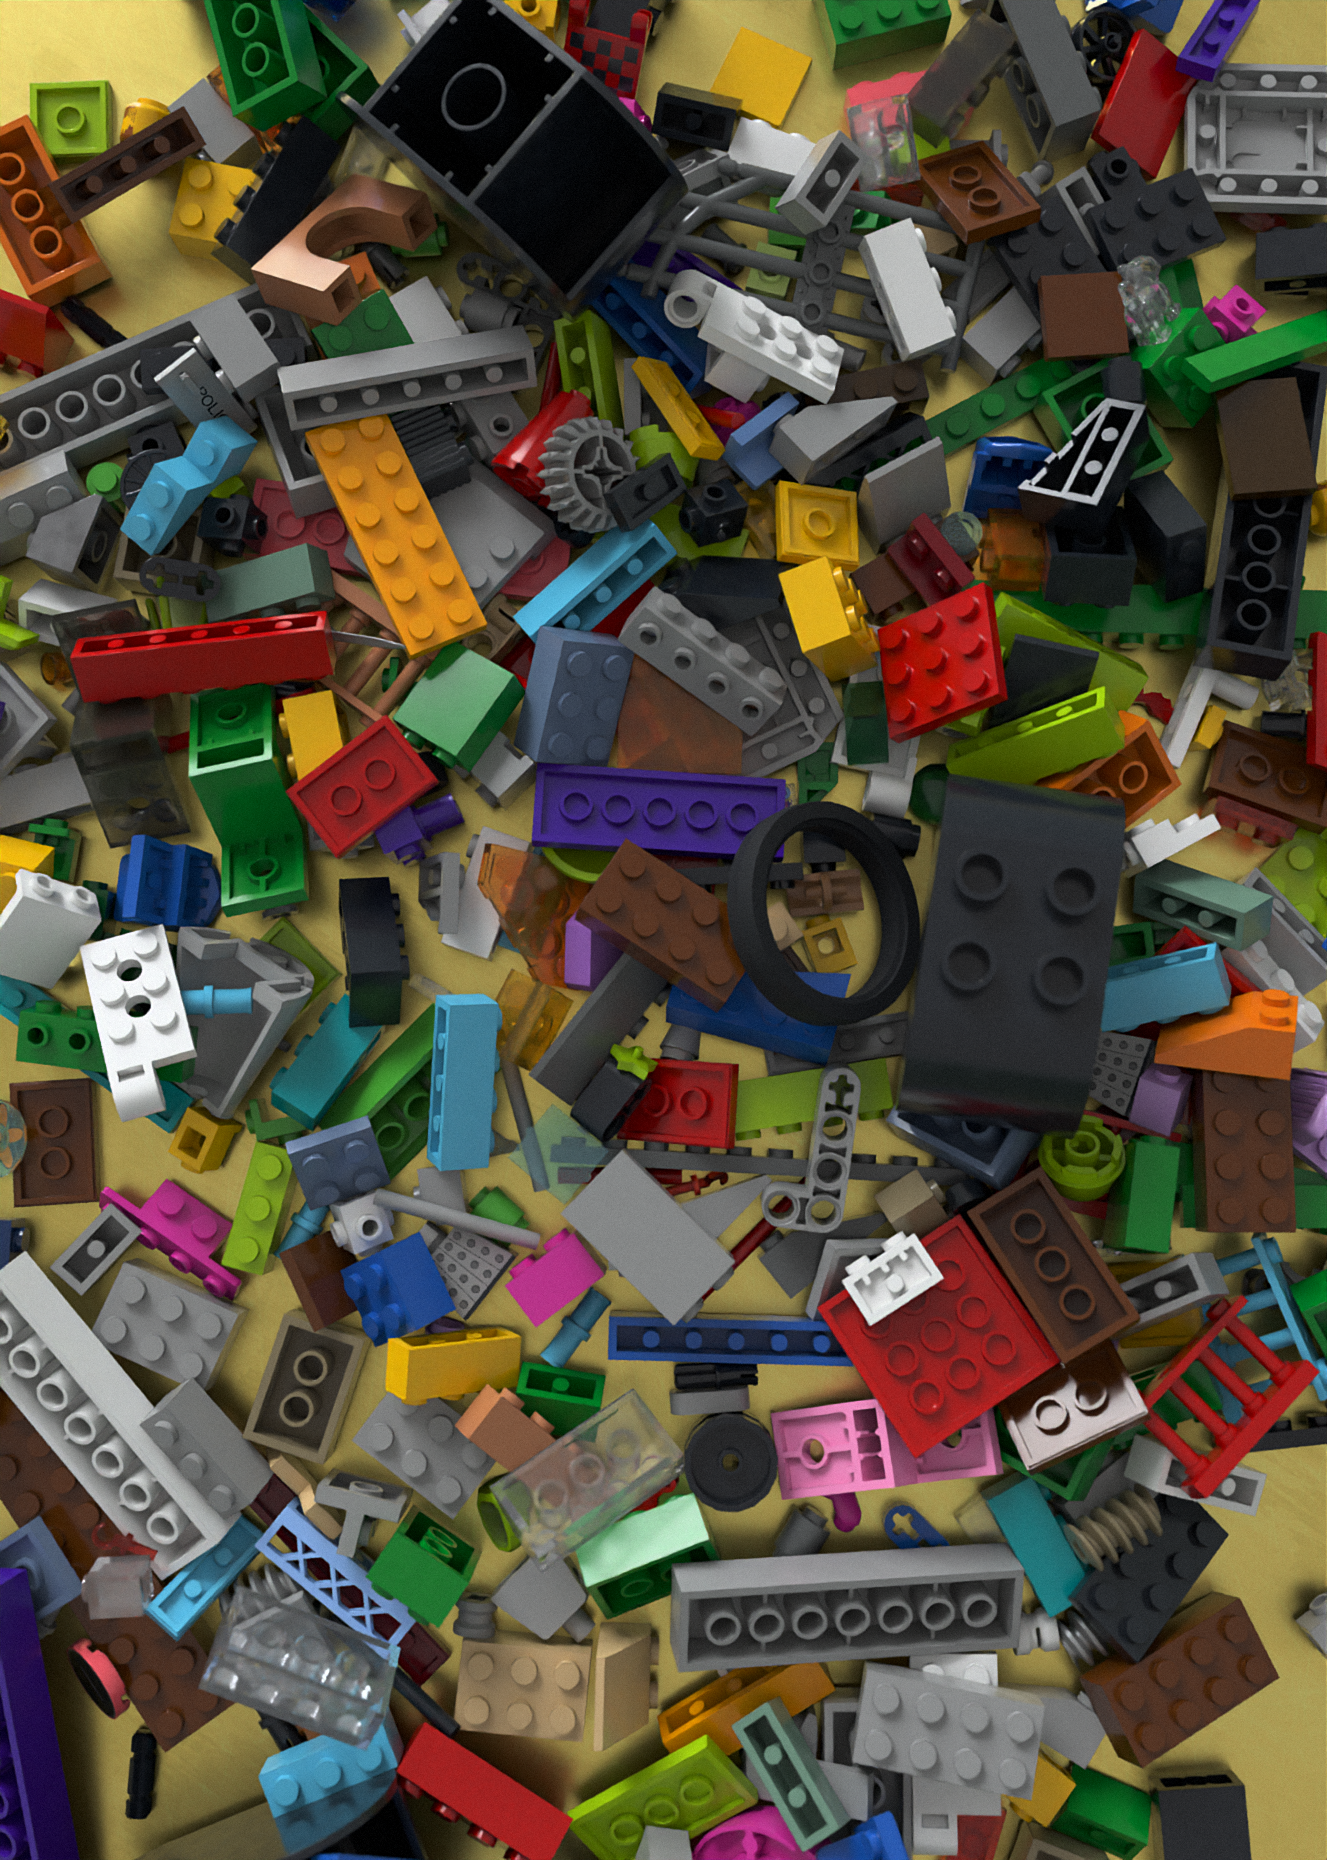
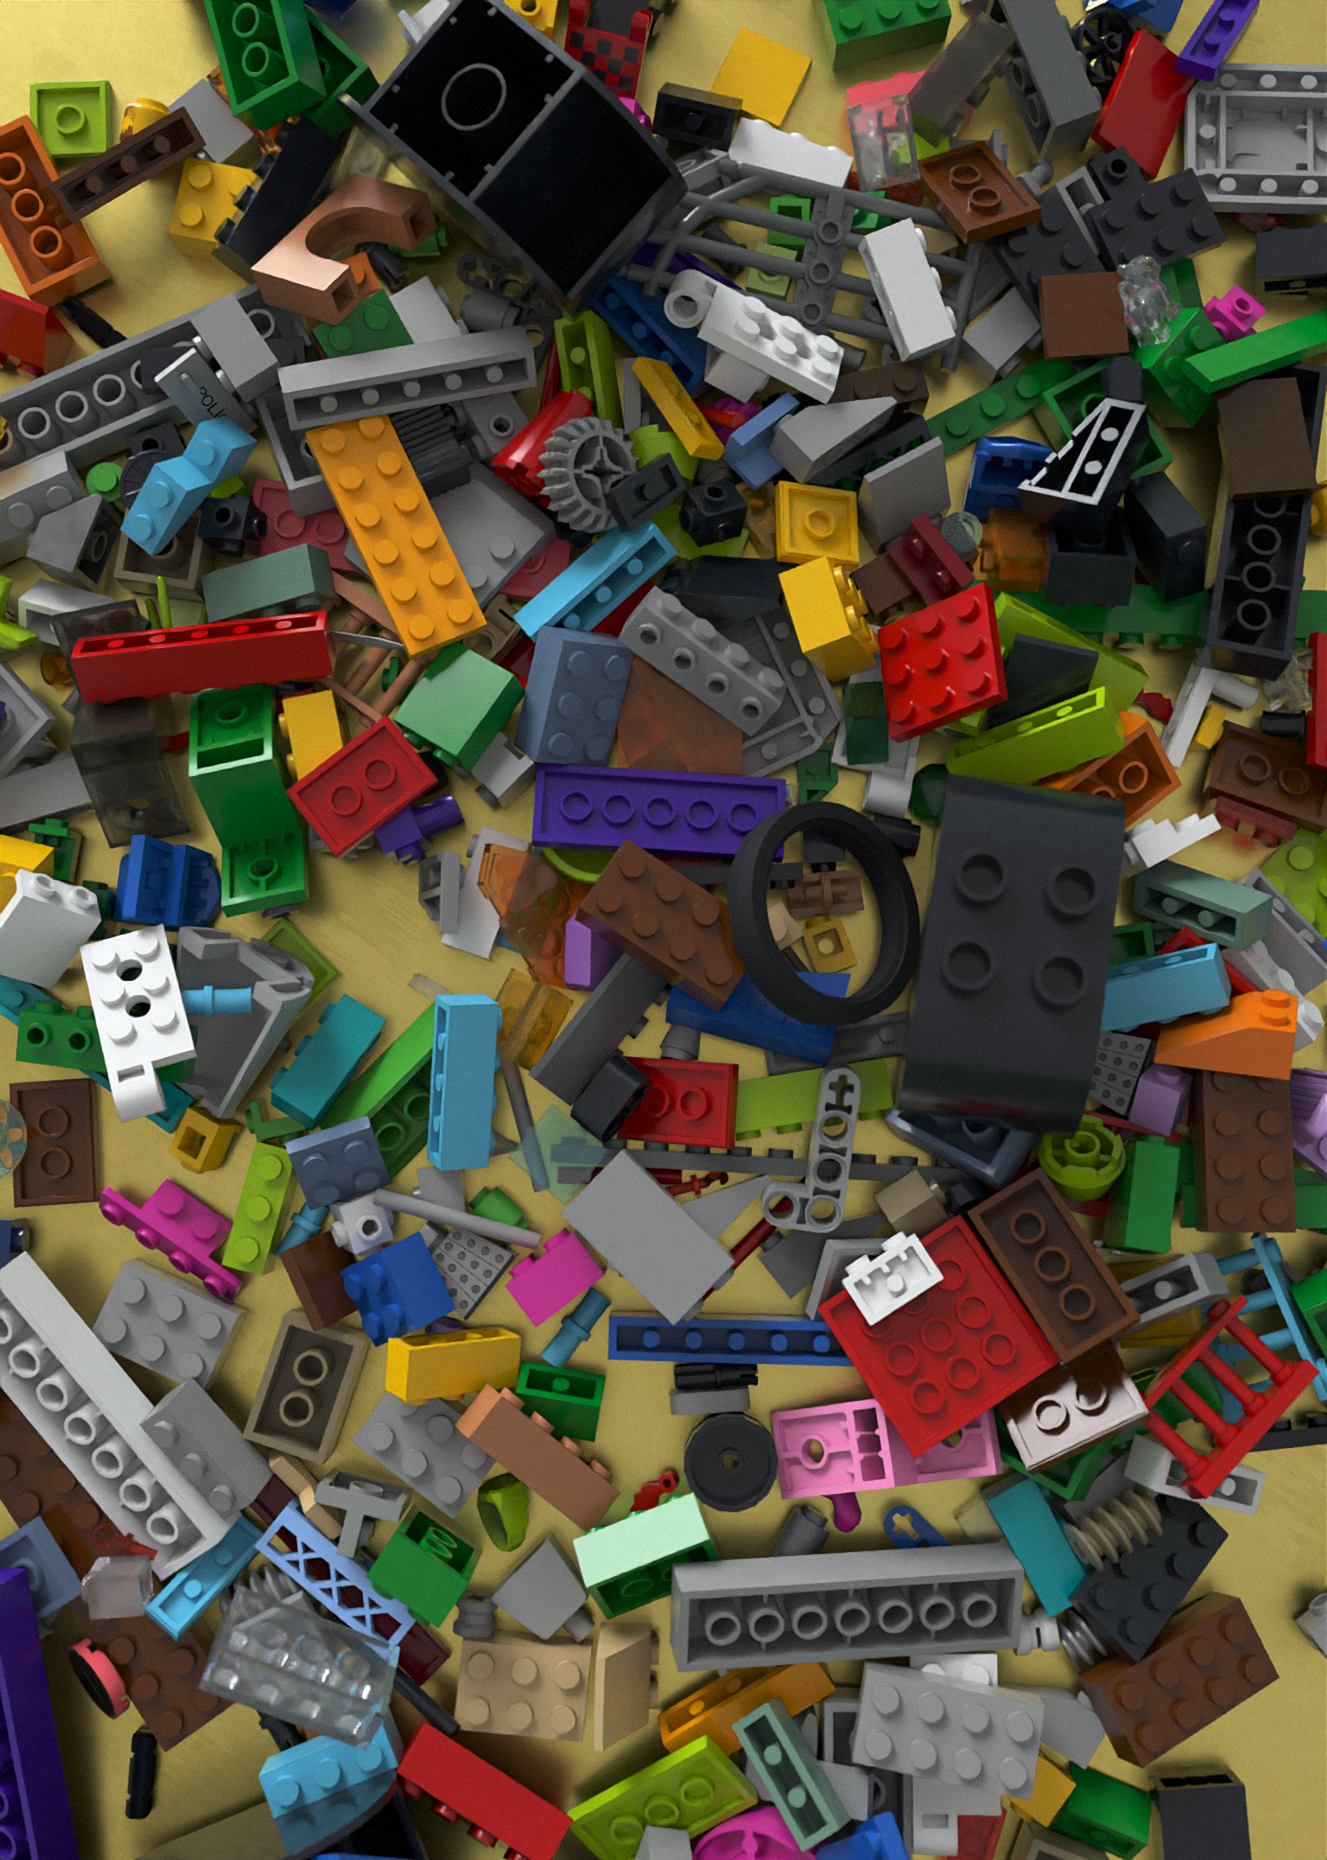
light grey slope [50,1203,142,1296] -> none
black beam [139,557,221,603] -> none
black wedge [338,877,410,1028] -> none
clear slope [490,1388,684,1574] -> none
lime piece [610,1044,658,1080] -> none
light grey brick [775,130,870,235] -> none

